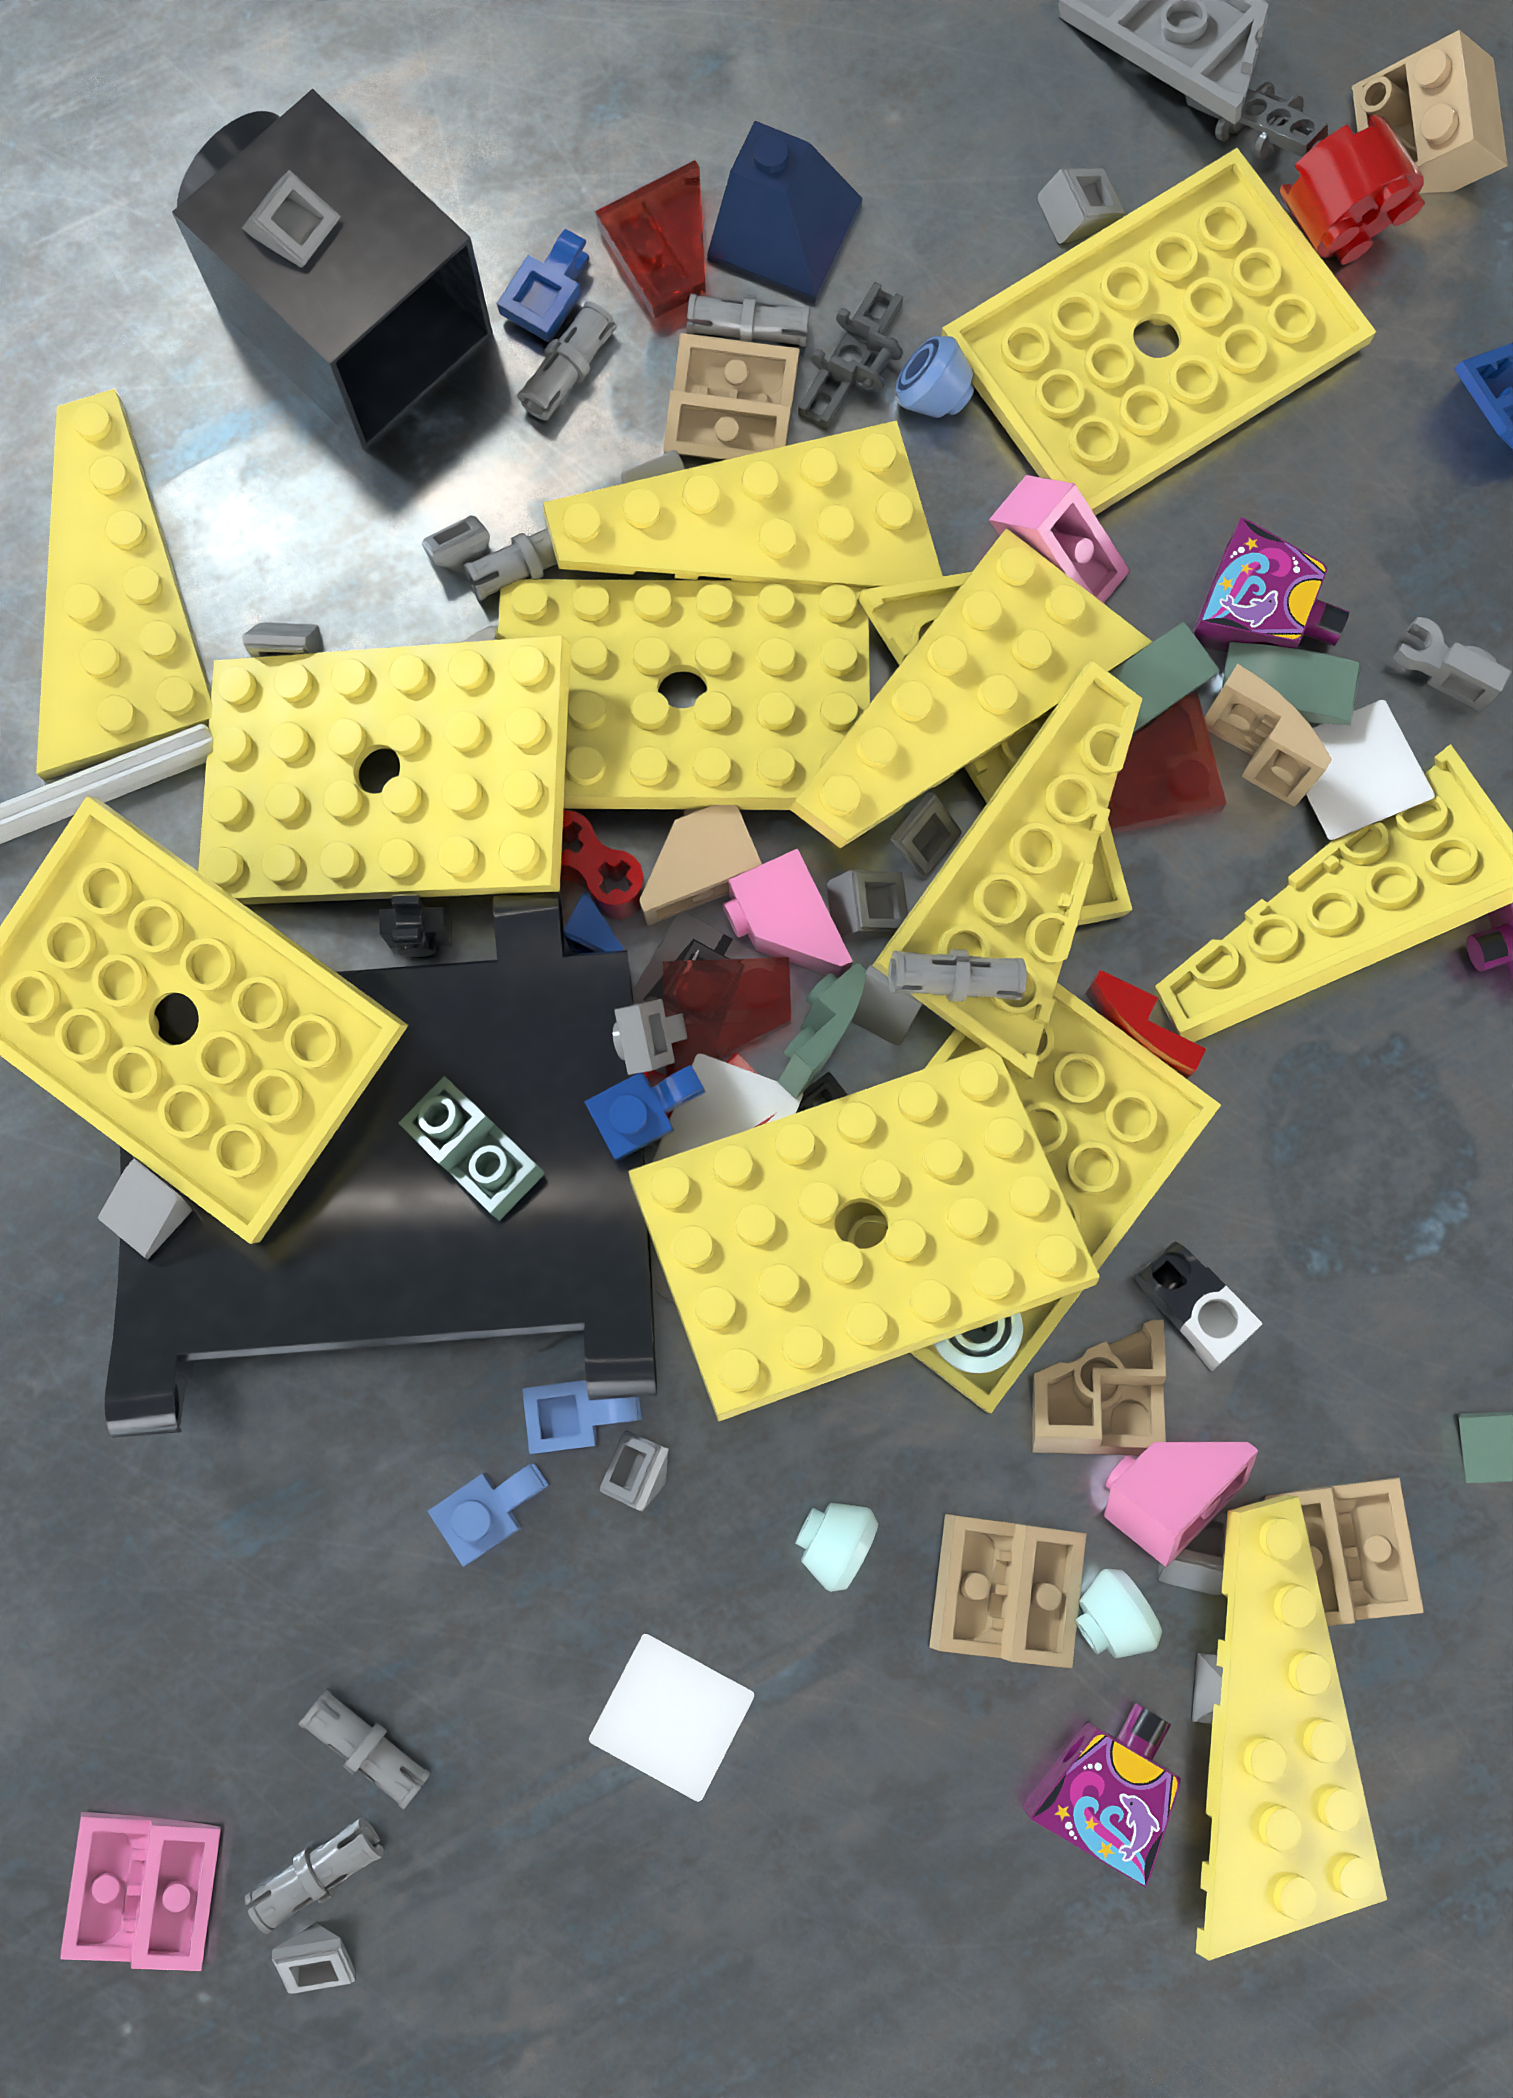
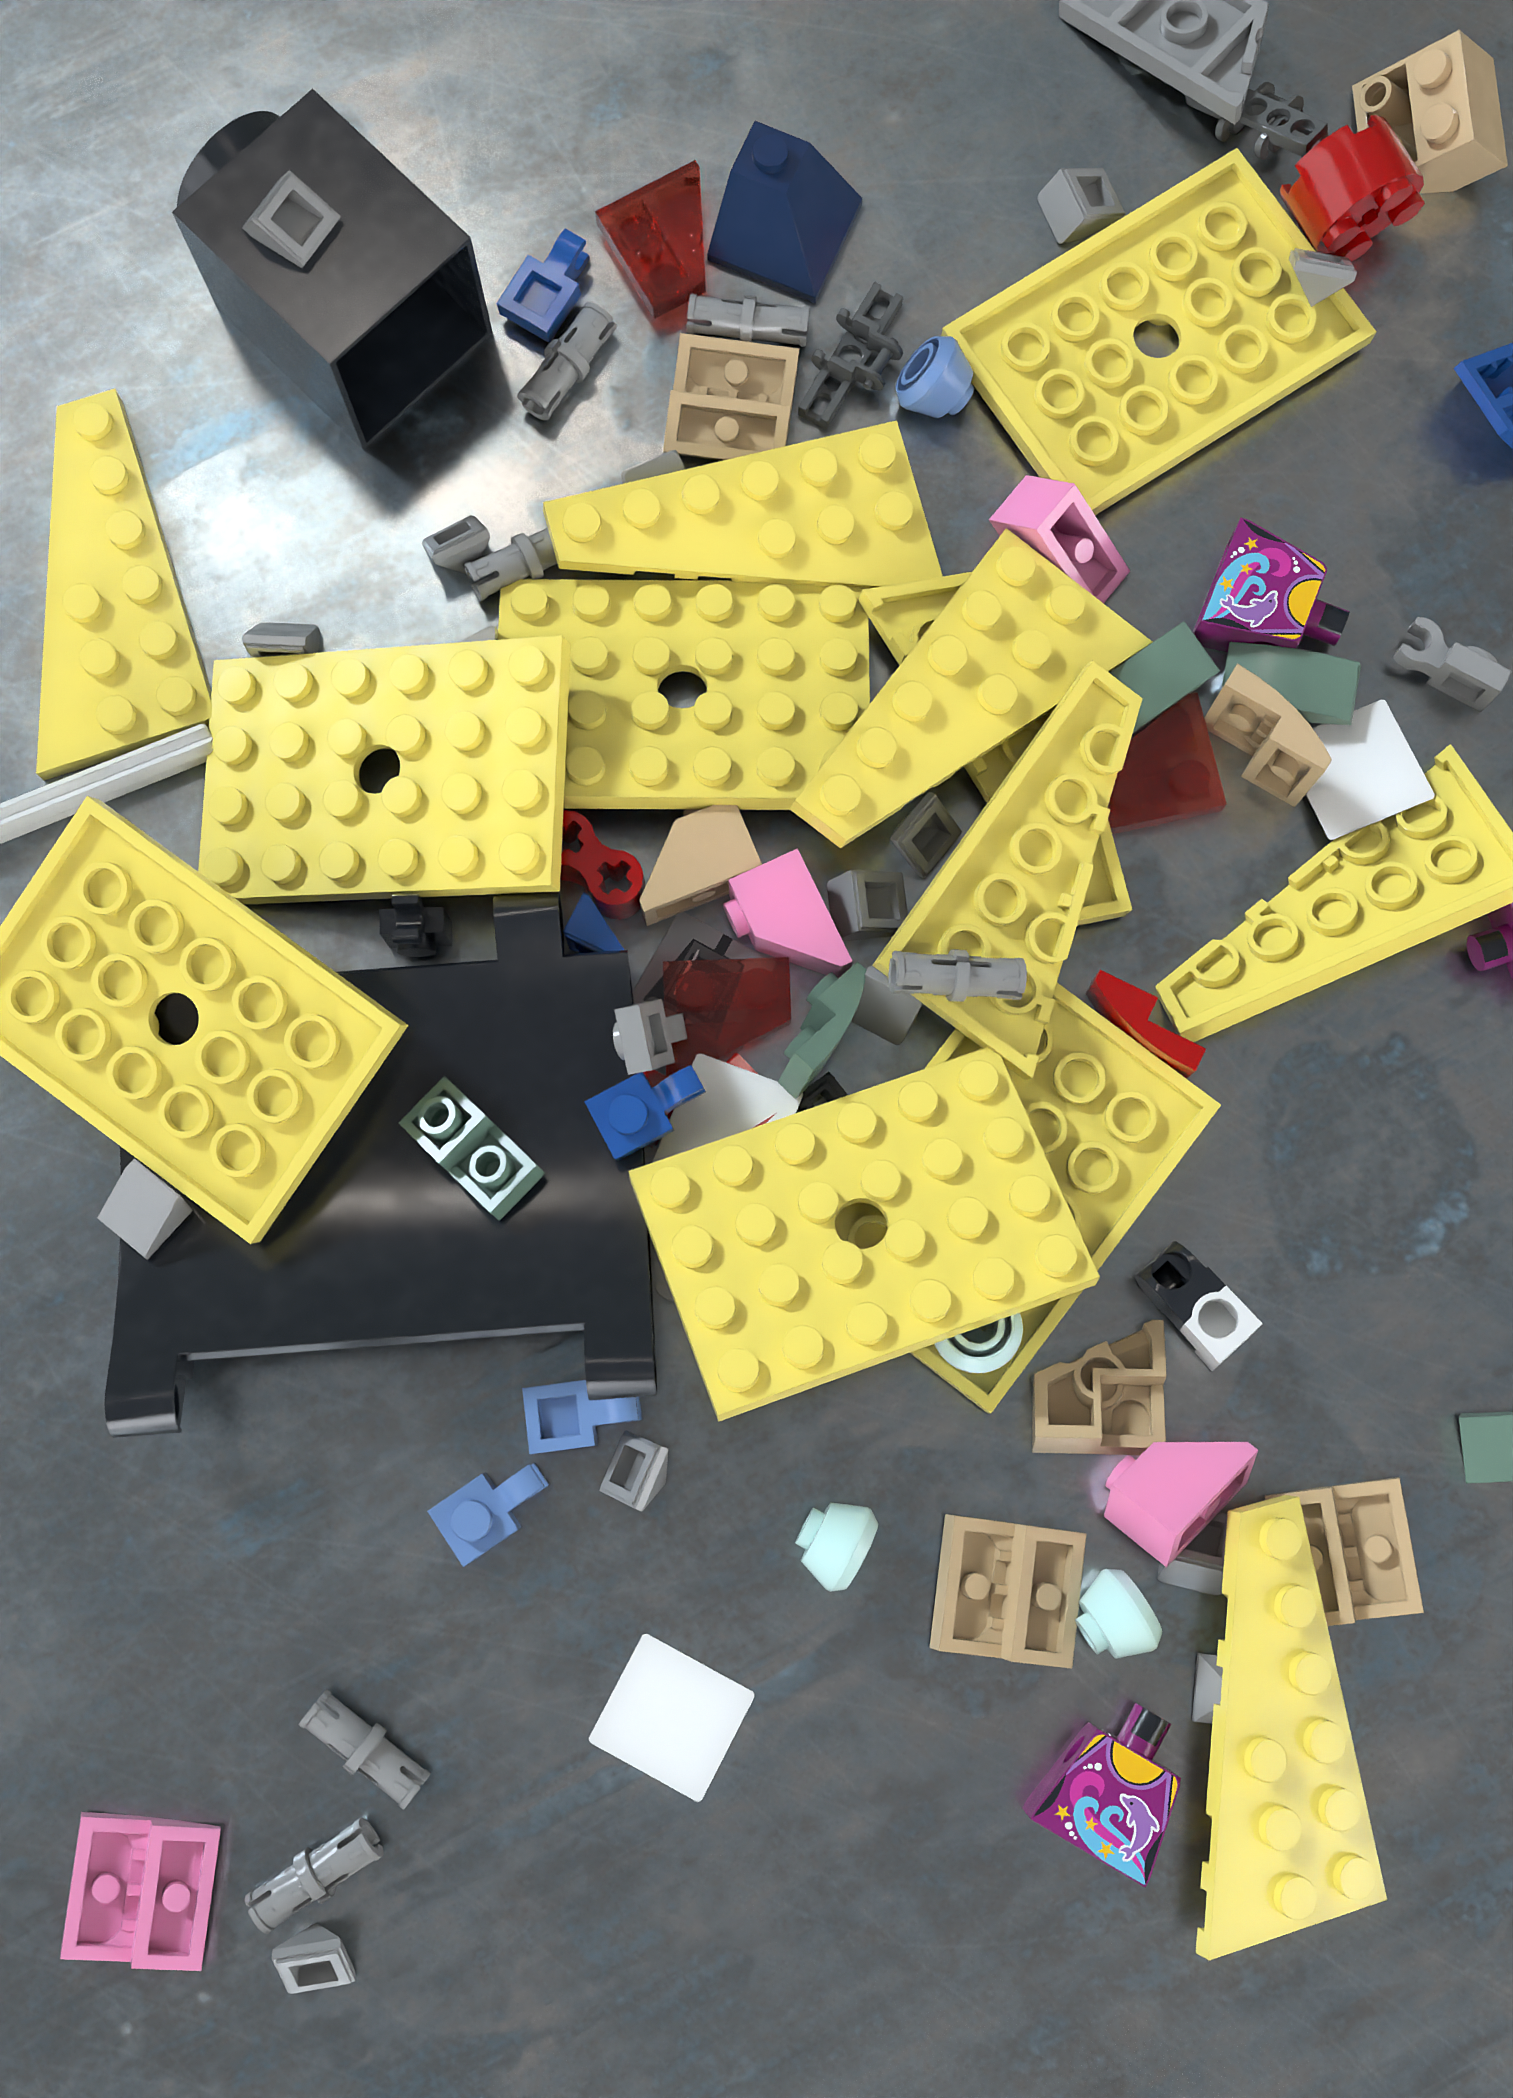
none -> light grey slope [1289,248,1357,307]

